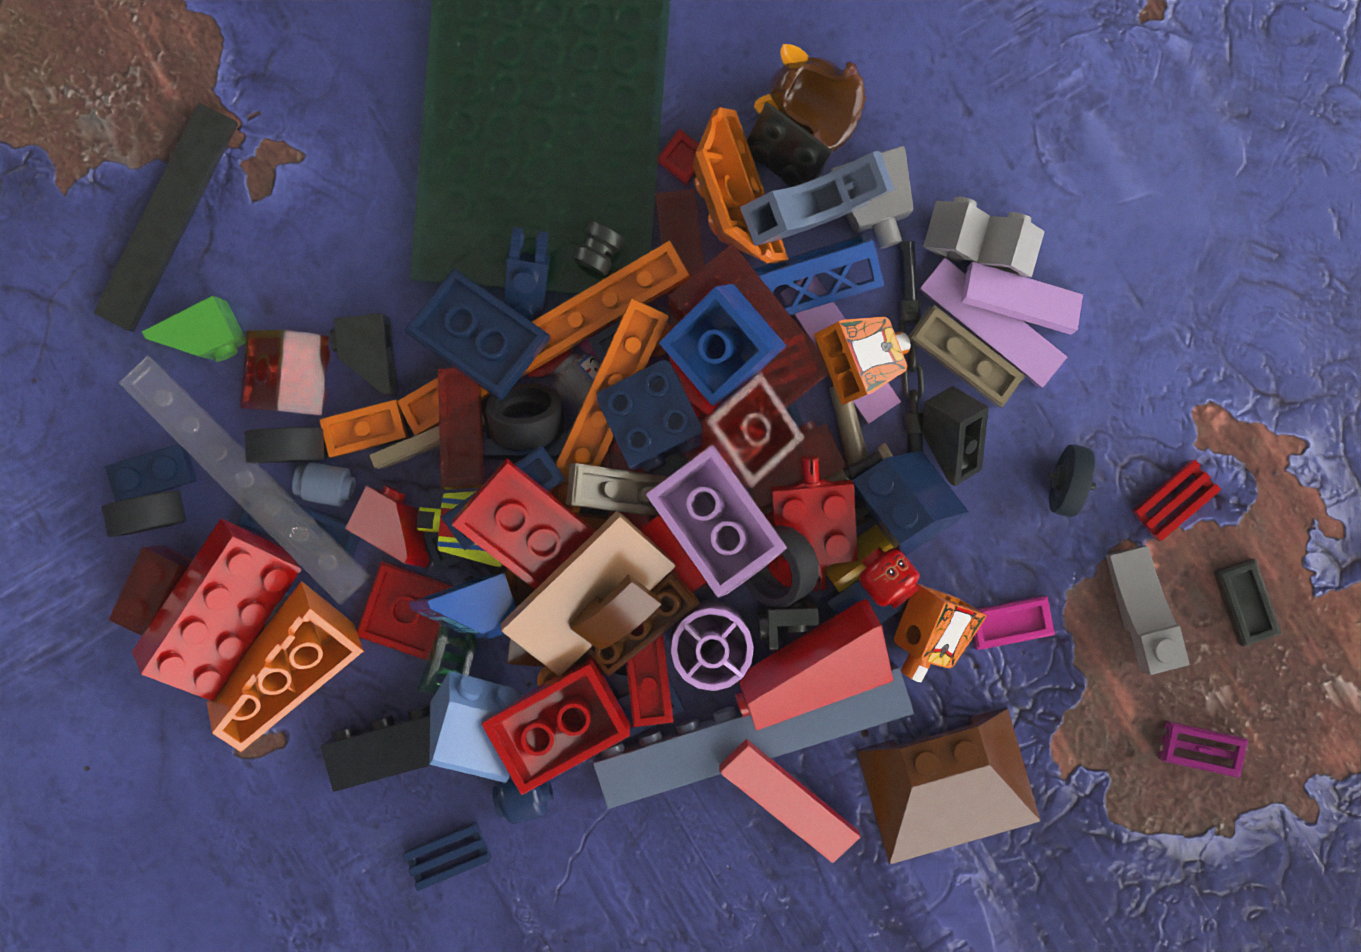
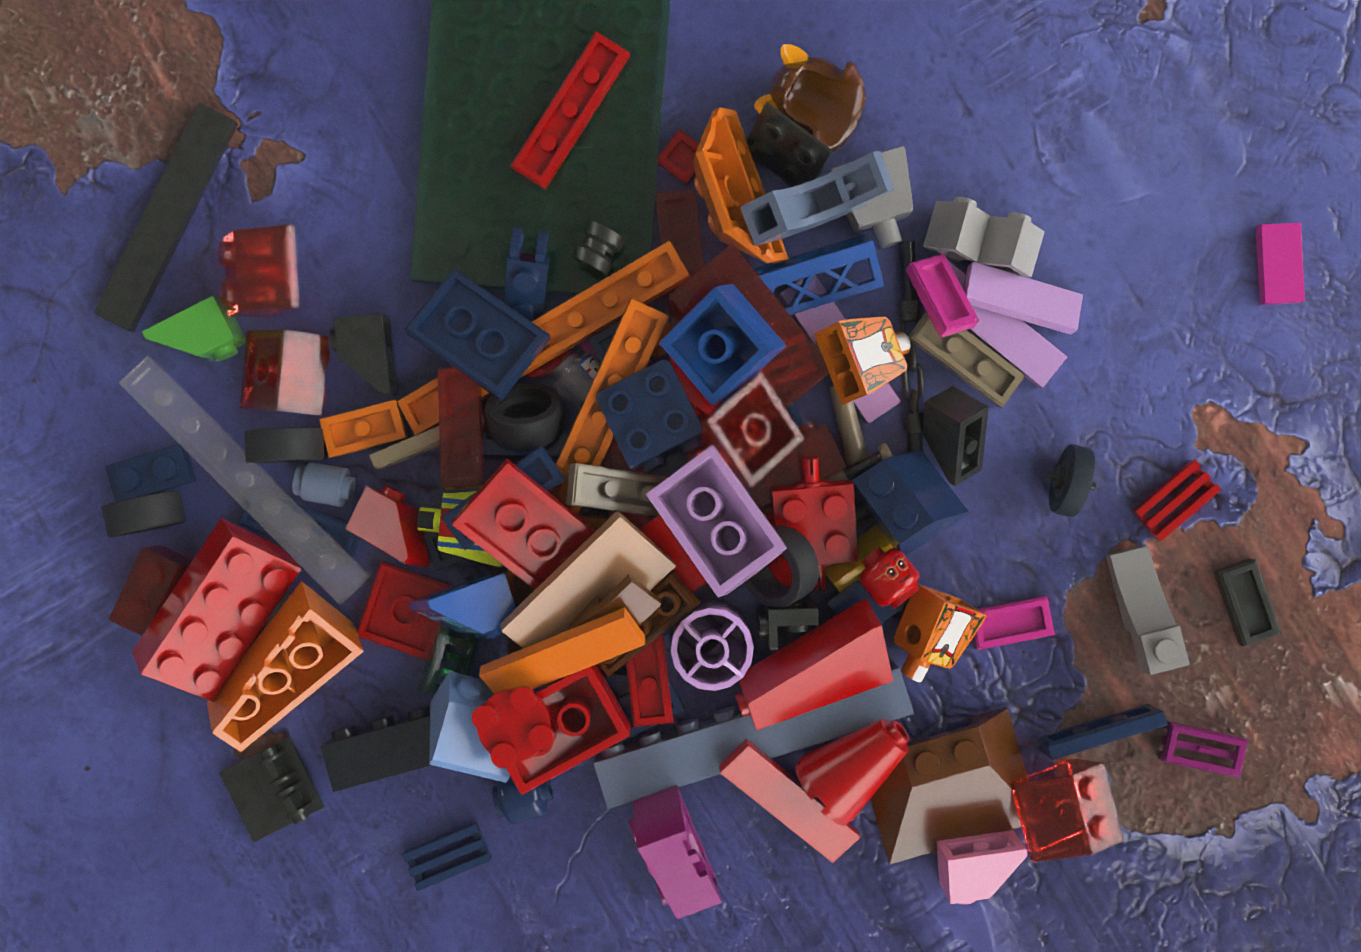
none -> clear red slope [218,225,299,317]
none -> pearl dark grey hinge [219,737,325,842]
none -> red piece [472,686,554,768]
none -> orange tile [479,607,645,694]
none -> red tile [510,31,630,190]
none -> magenta wedge [629,785,722,919]
none -> red cone [795,718,909,826]
none -> dark pink tile [905,253,979,338]
none -> bright pink slope [936,830,1027,904]
none -> clear red slope [1010,758,1124,862]
none -> dark blue tile [1038,704,1168,760]
none -> dark pink tile [1256,222,1305,305]

